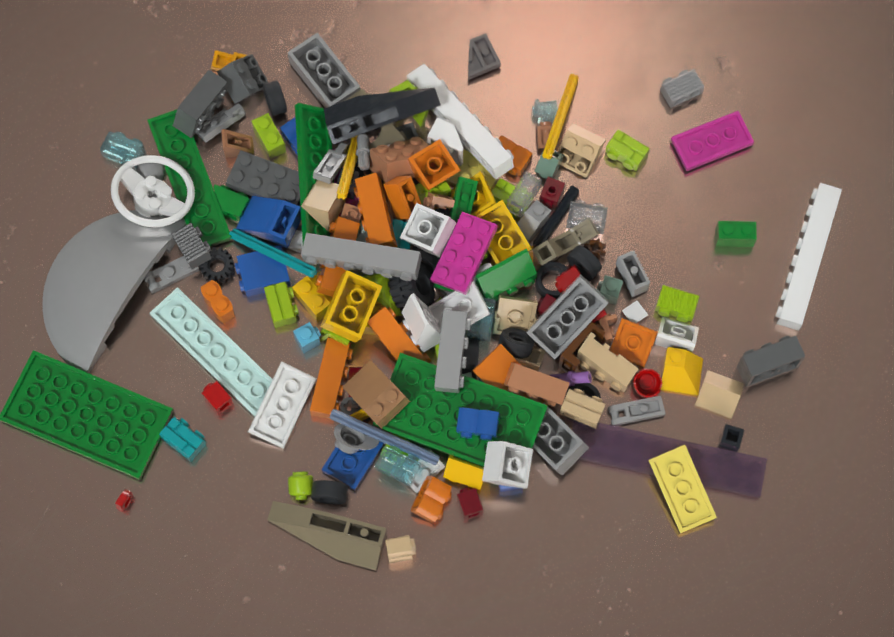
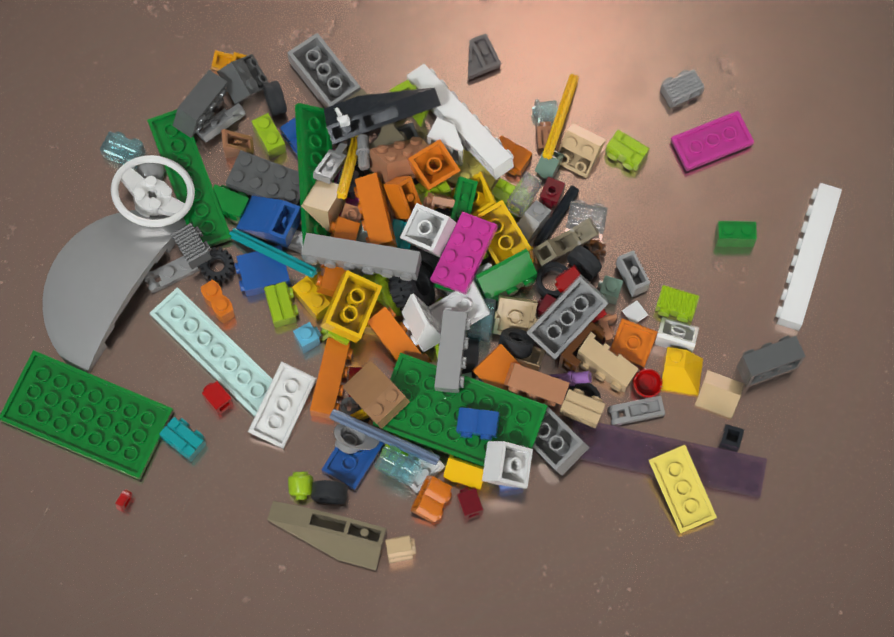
none -> white hand [335,107,350,128]

